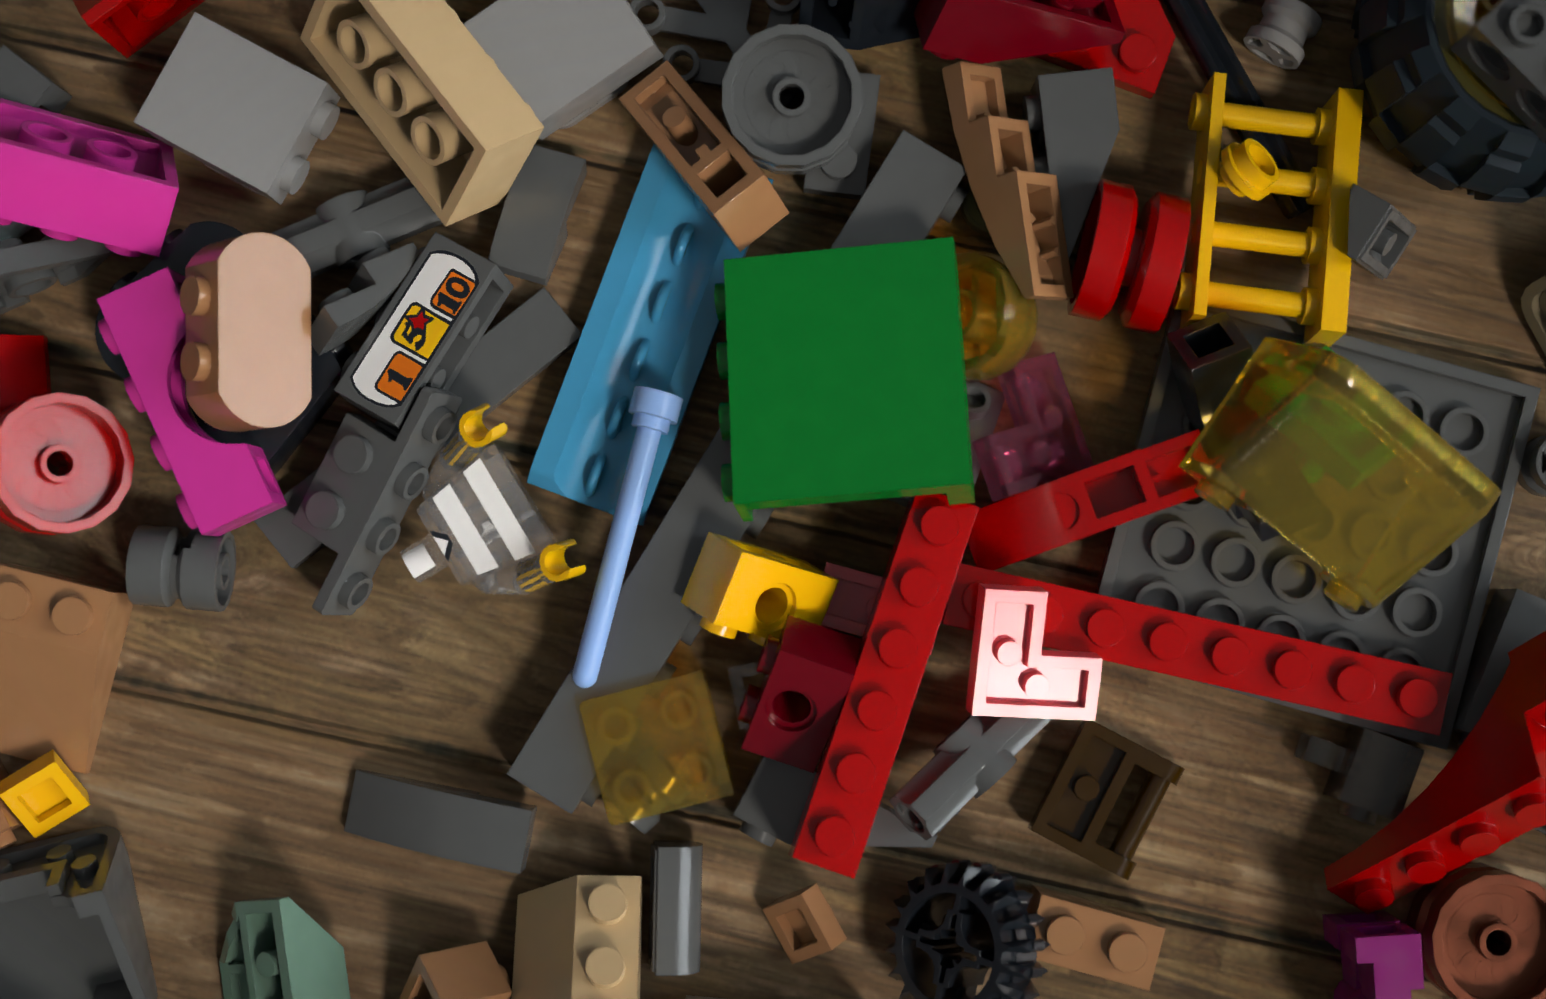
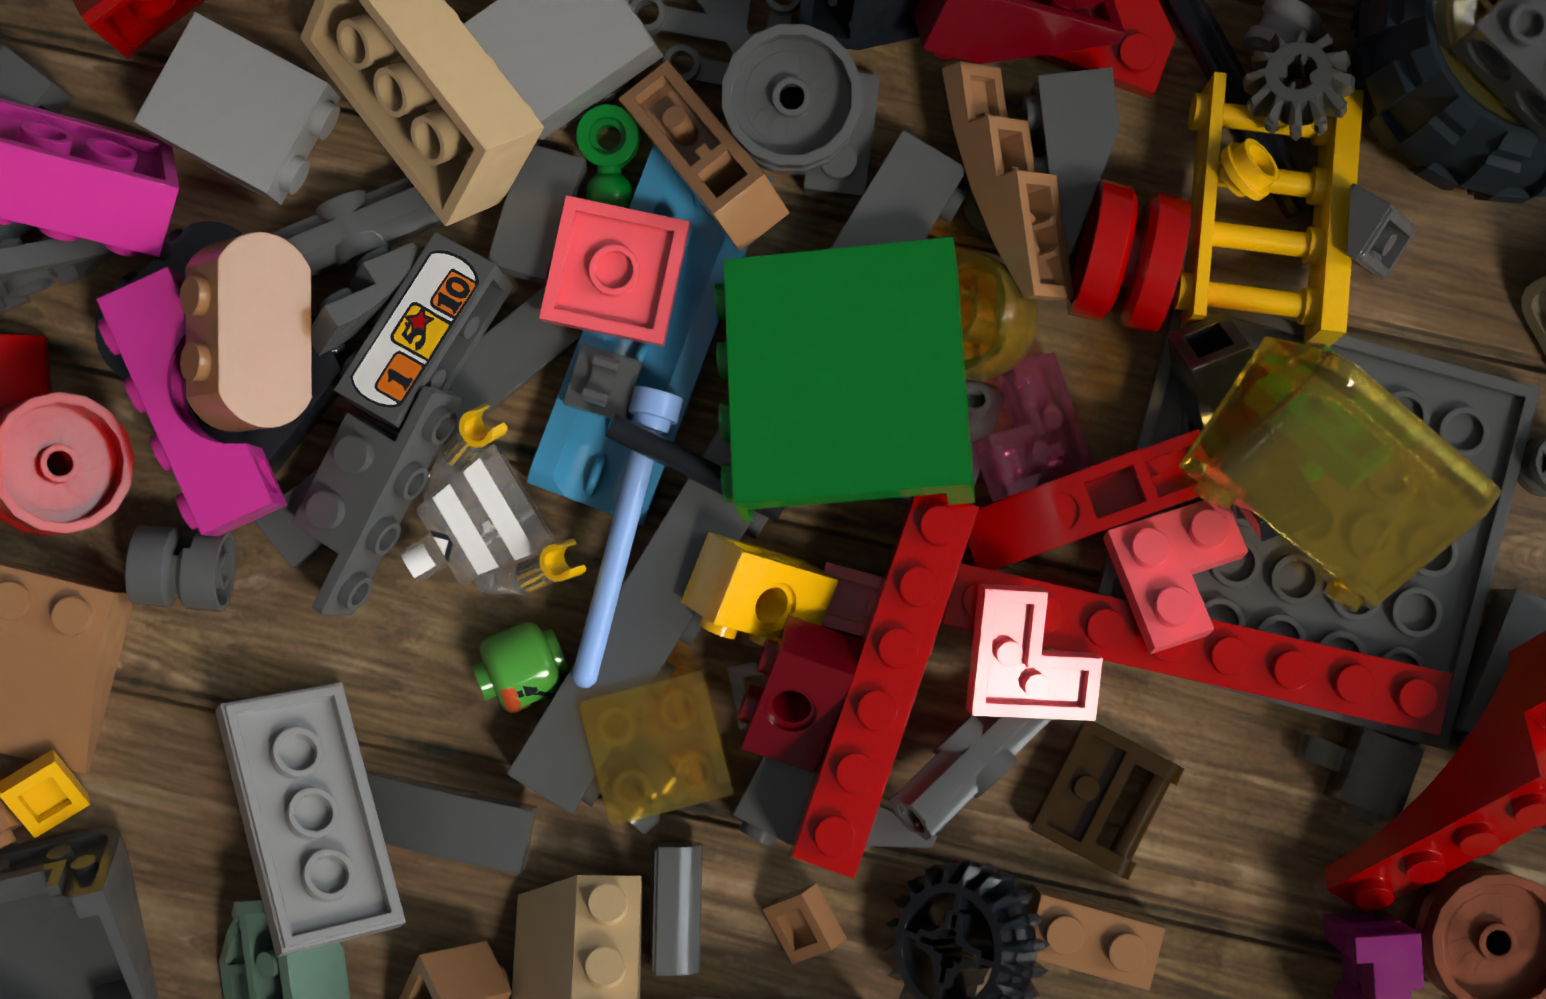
none -> light grey tile [215,682,406,958]
none -> bright green head [471,621,569,713]
none -> coral plate [539,195,690,347]
none -> dark grey tile [563,343,643,420]
none -> green plate [576,104,640,208]
none -> black bar [605,414,784,522]
none -> coral plate [1103,494,1248,655]
none -> dark grey gear [1243,27,1355,141]

